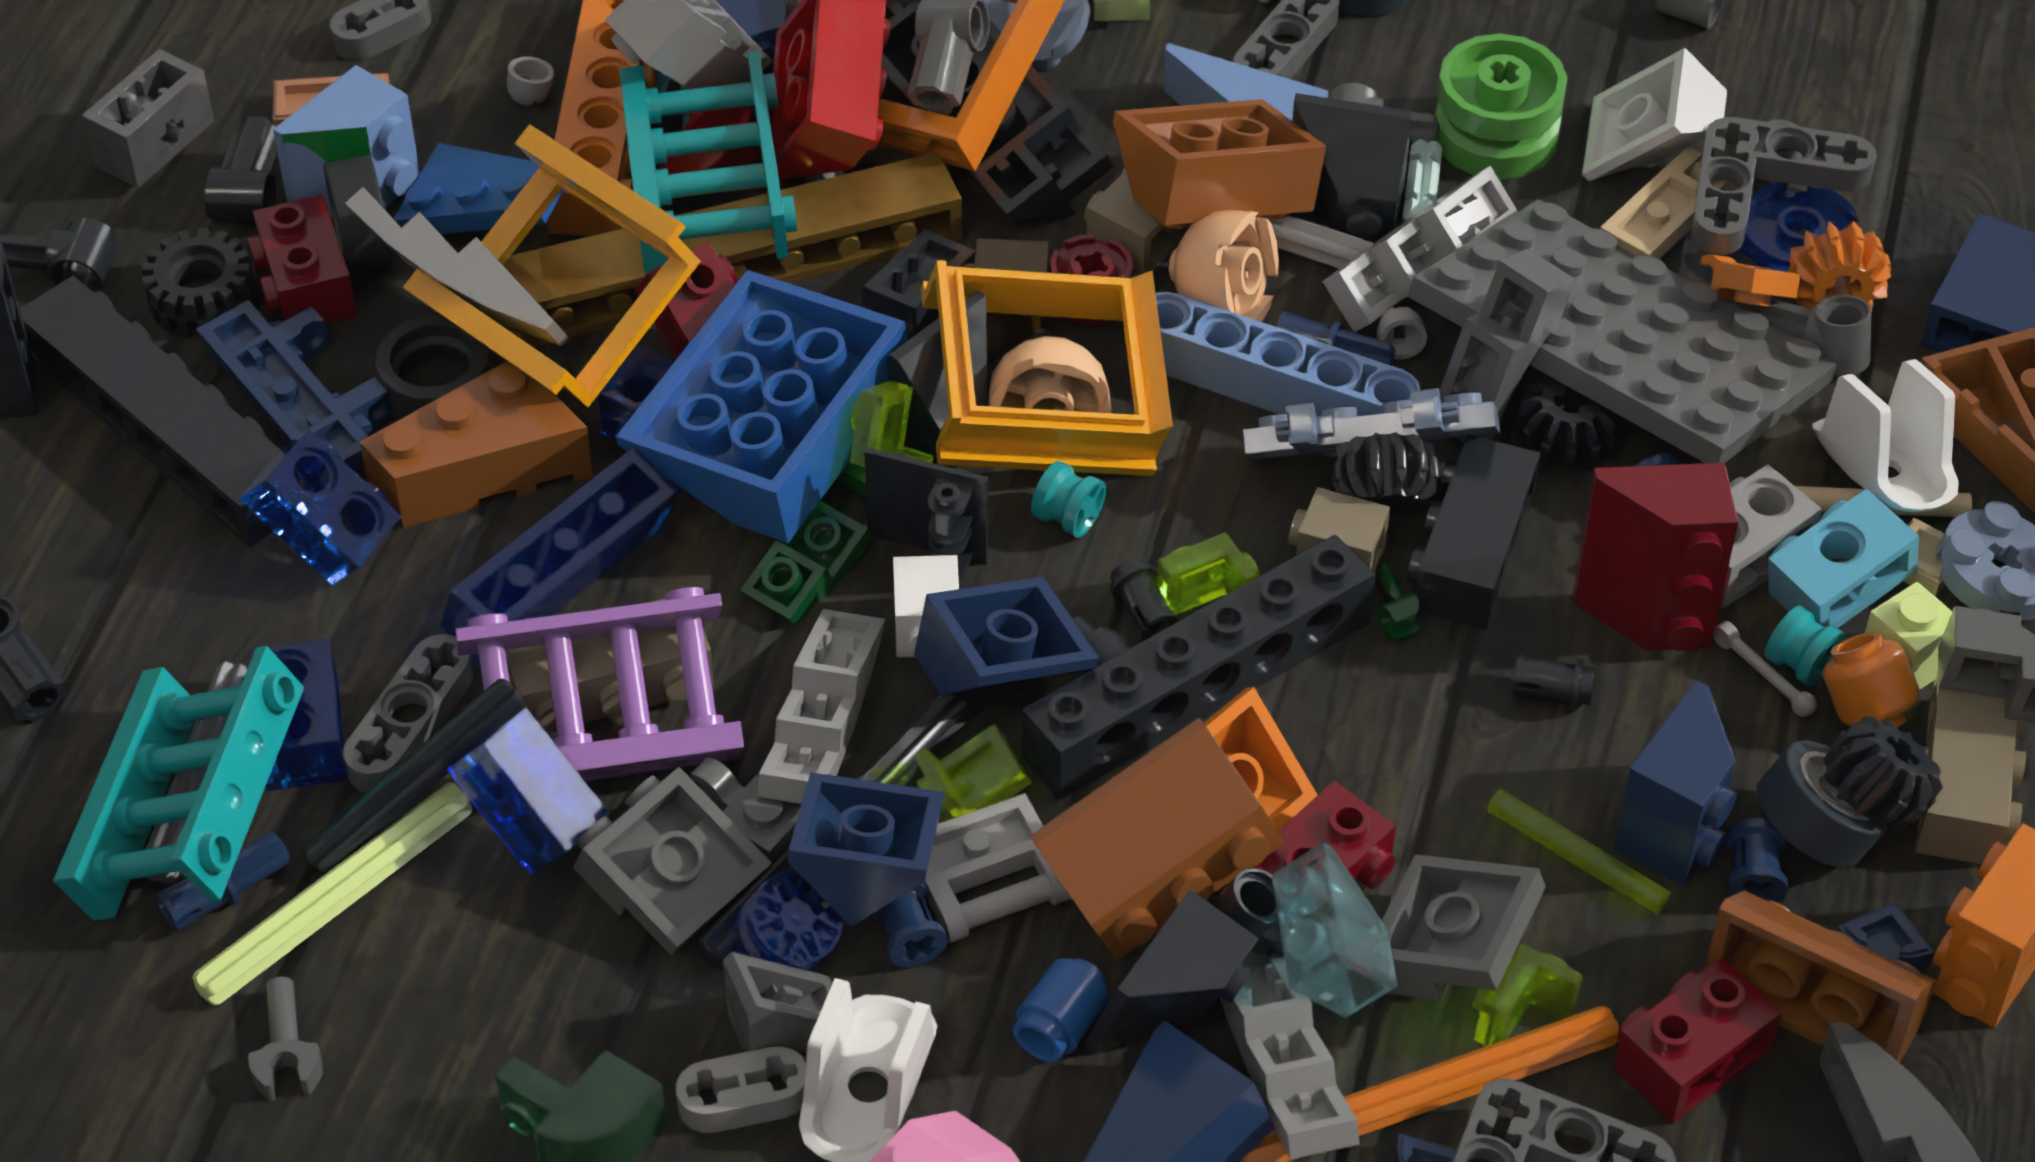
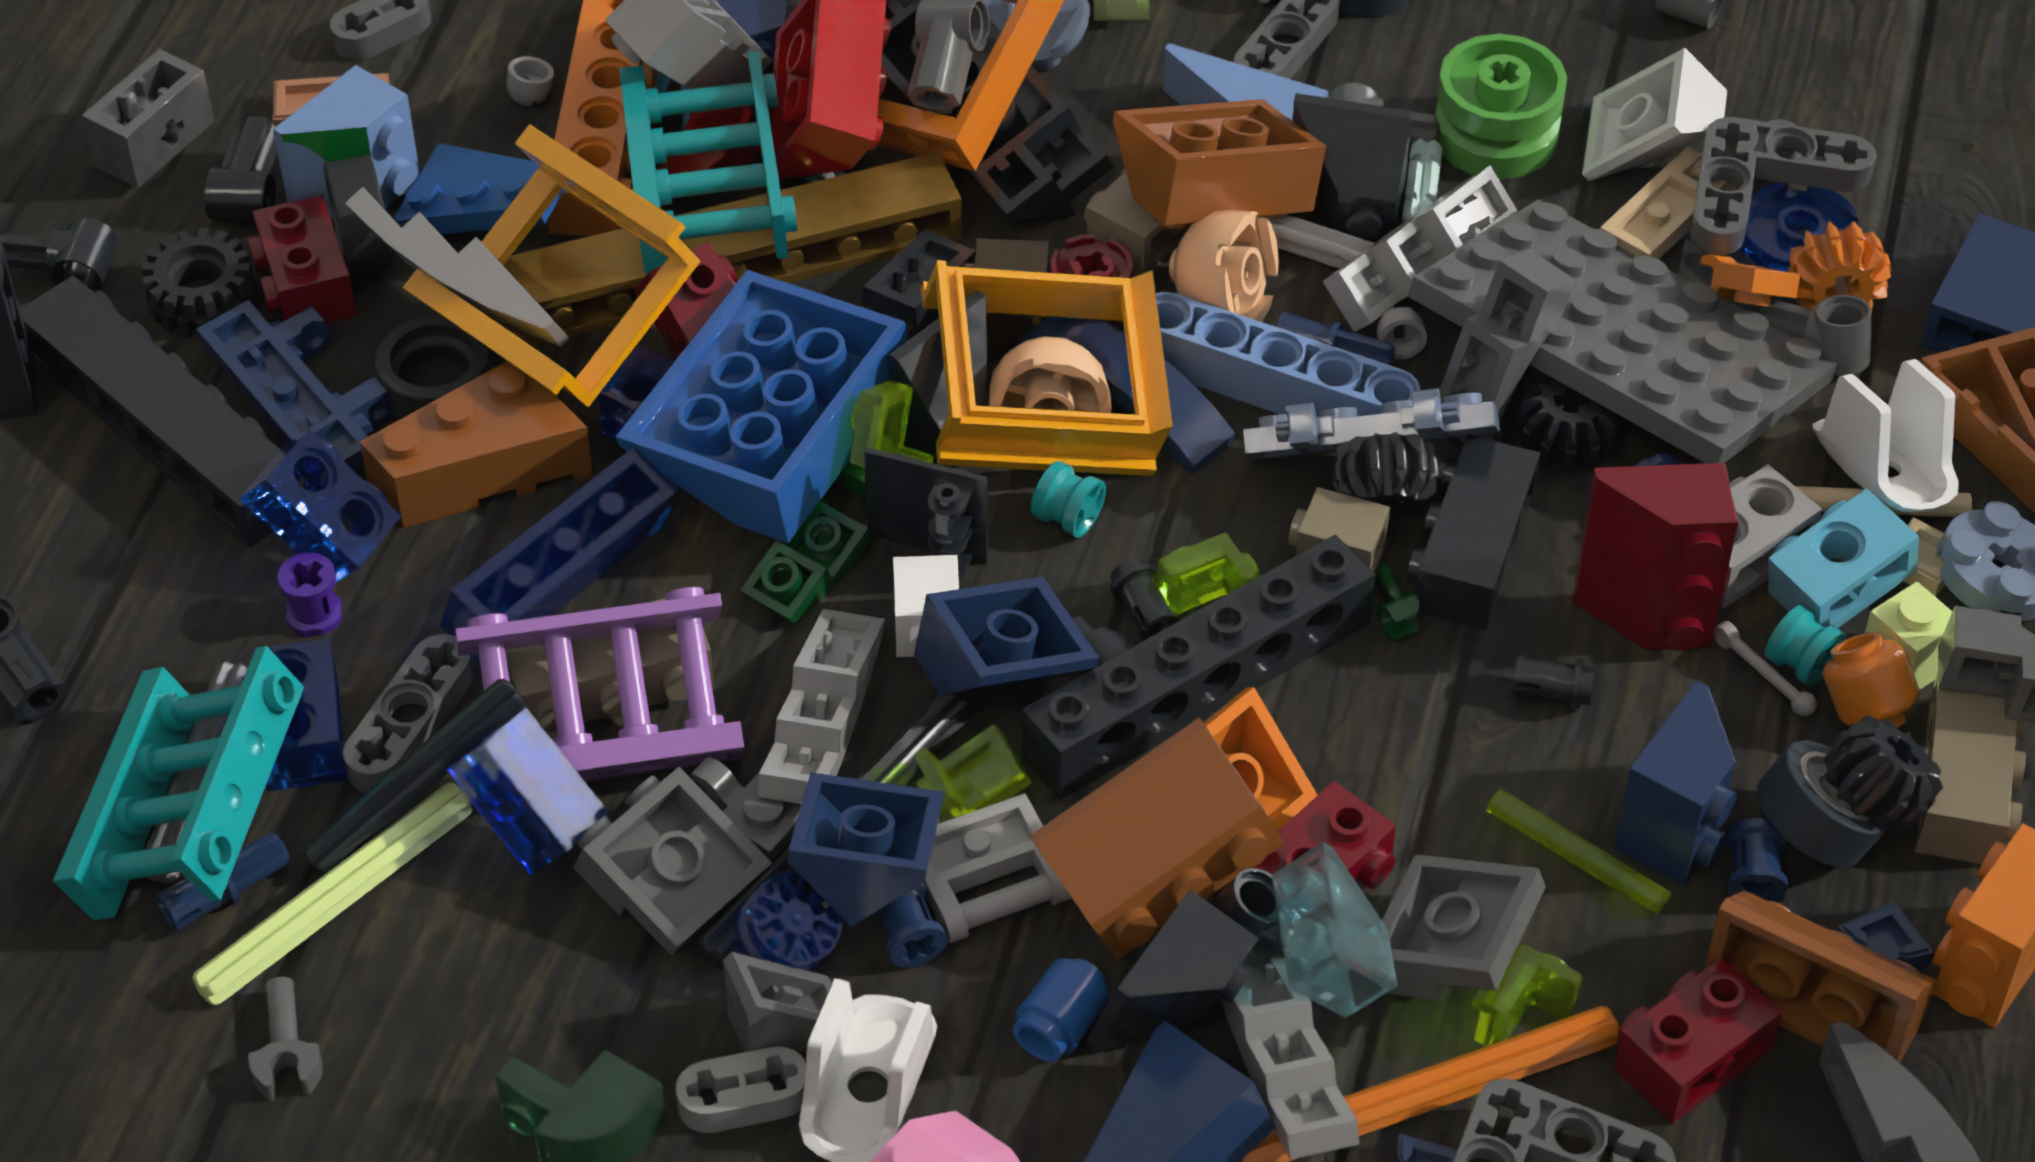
none -> dark purple bush [277,553,342,637]
none -> dark blue slope [1016,316,1235,474]

